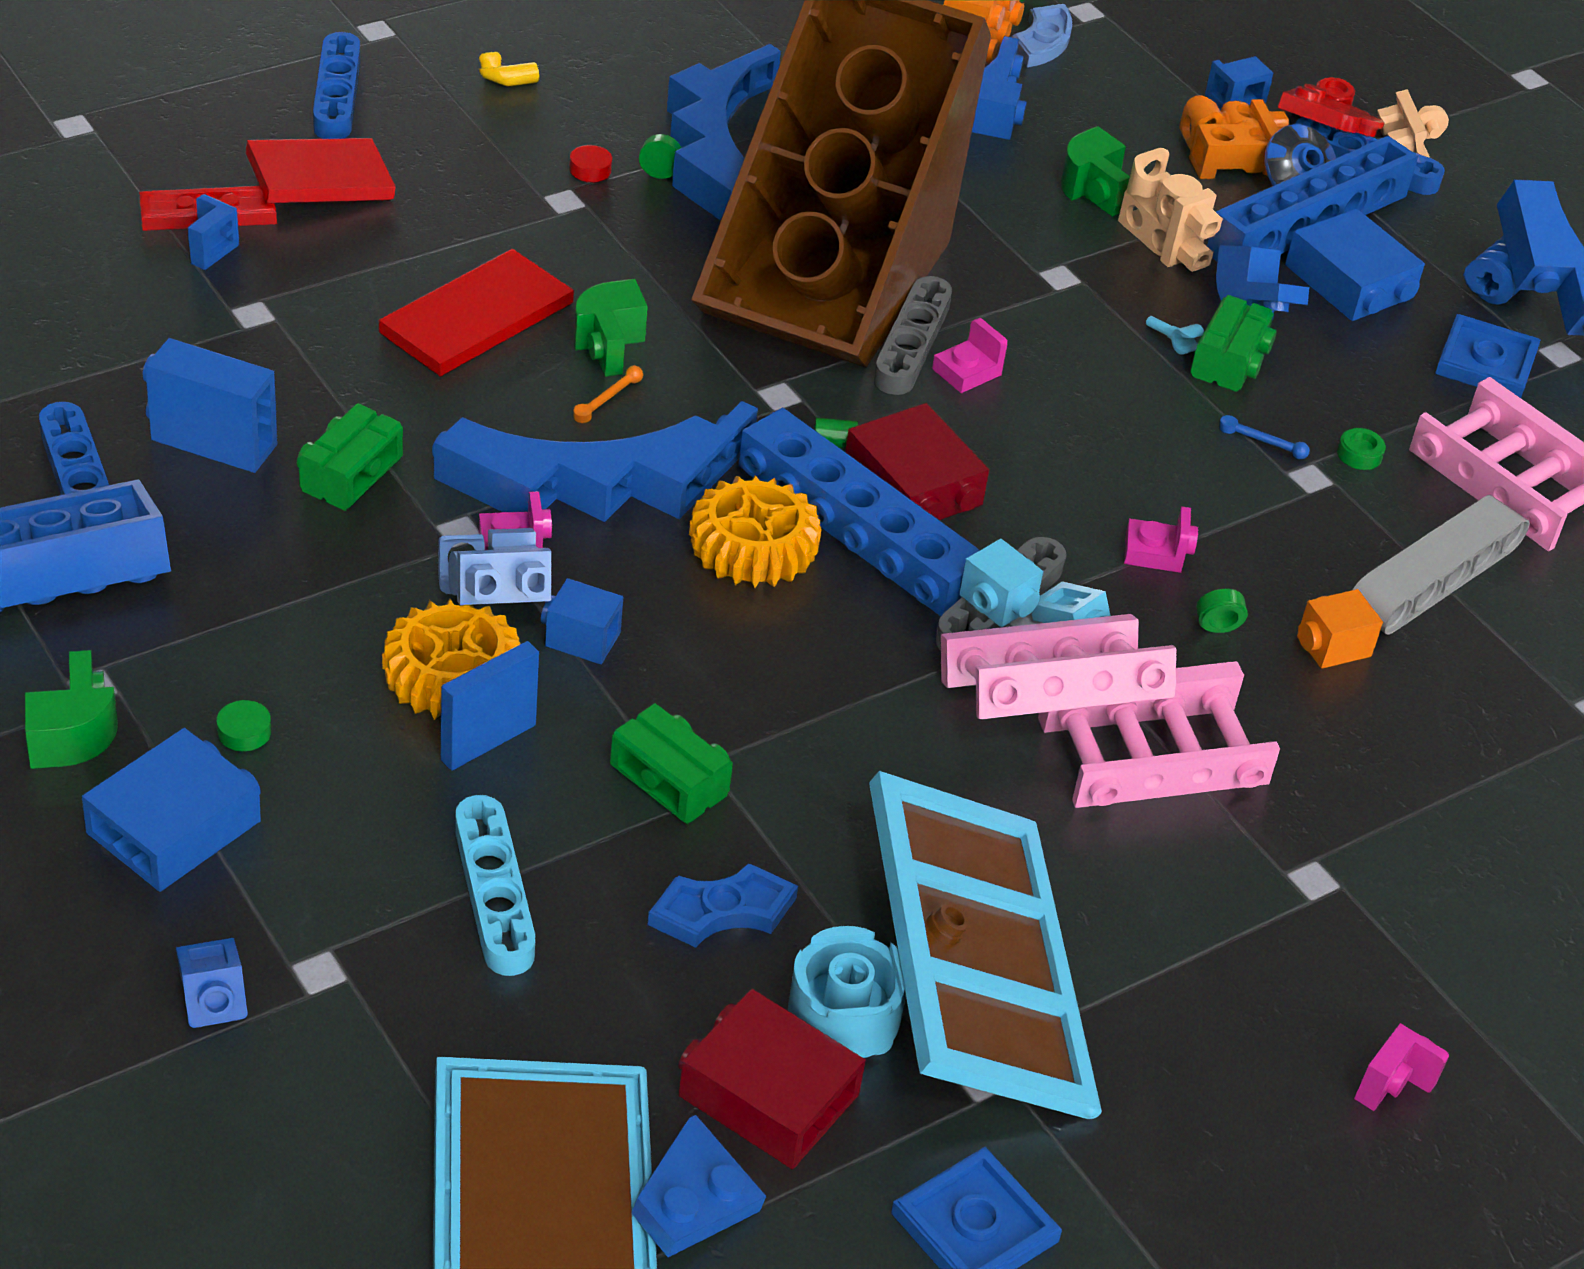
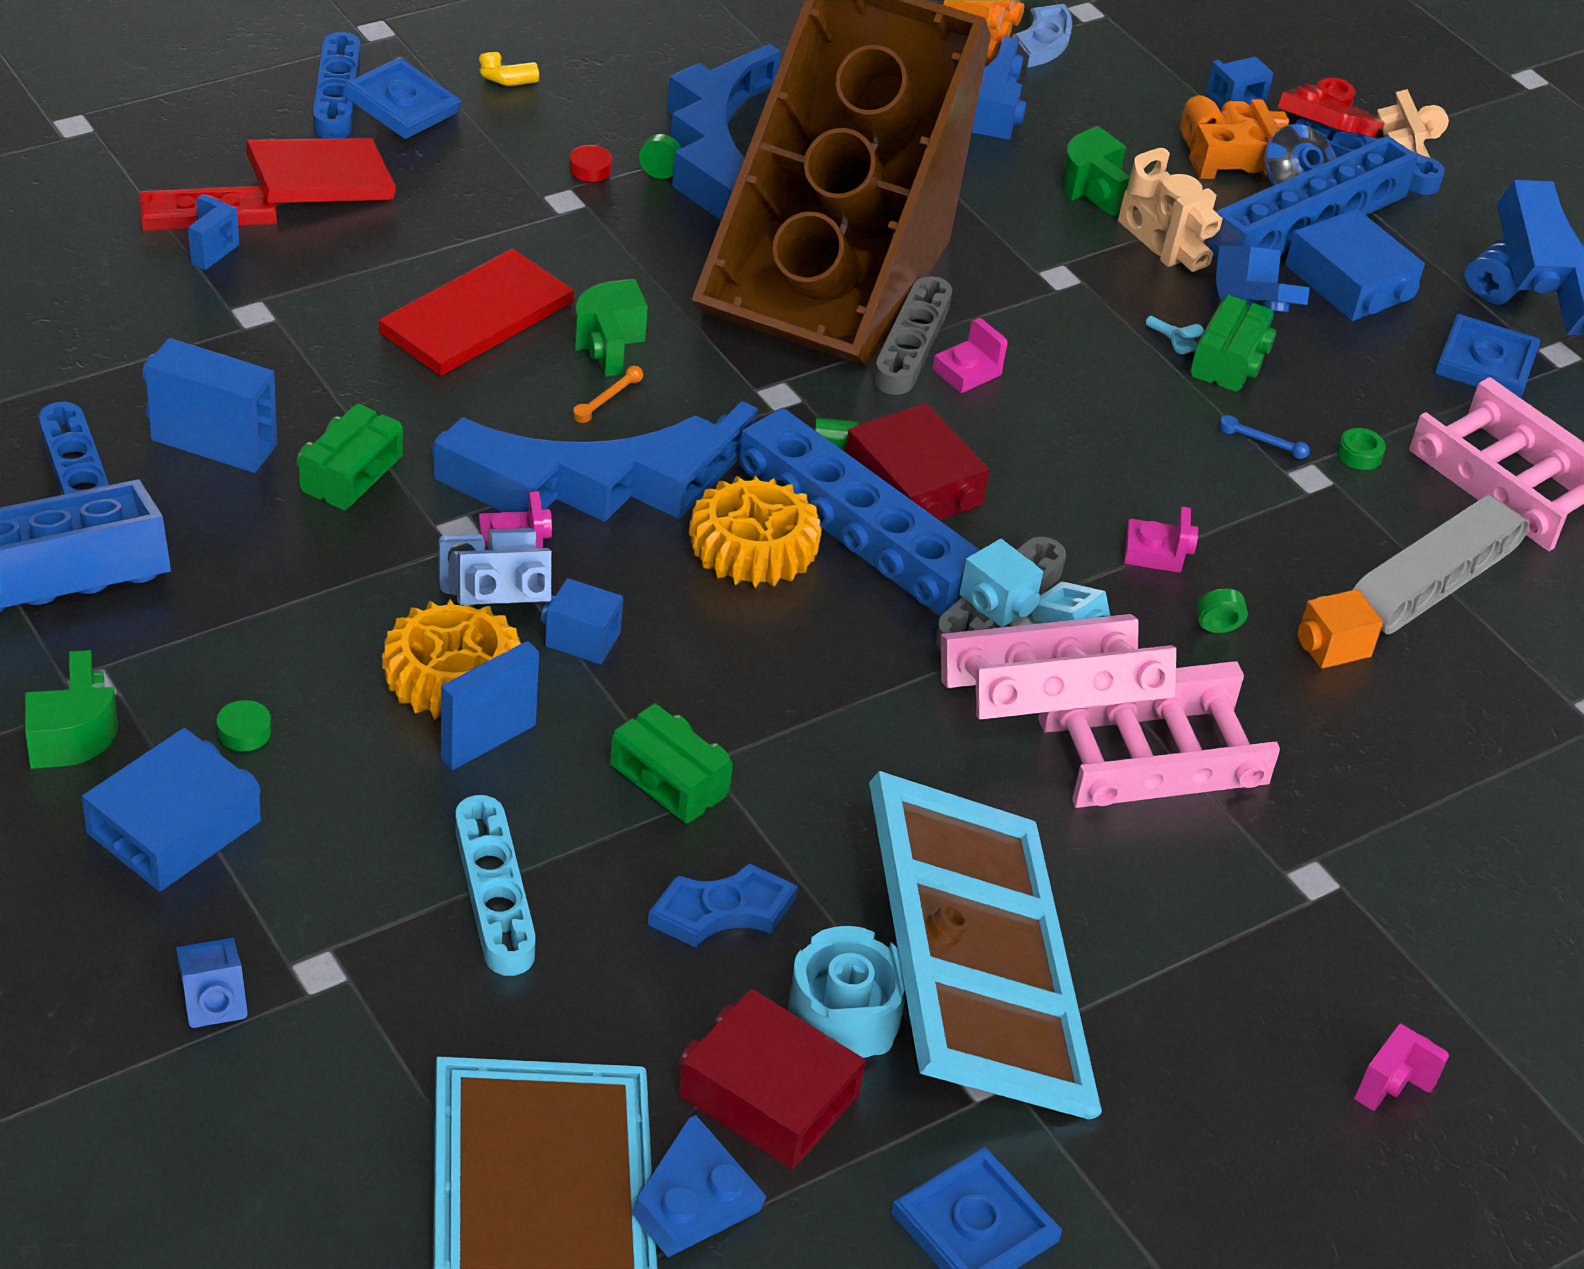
none -> blue tile [343,58,461,139]

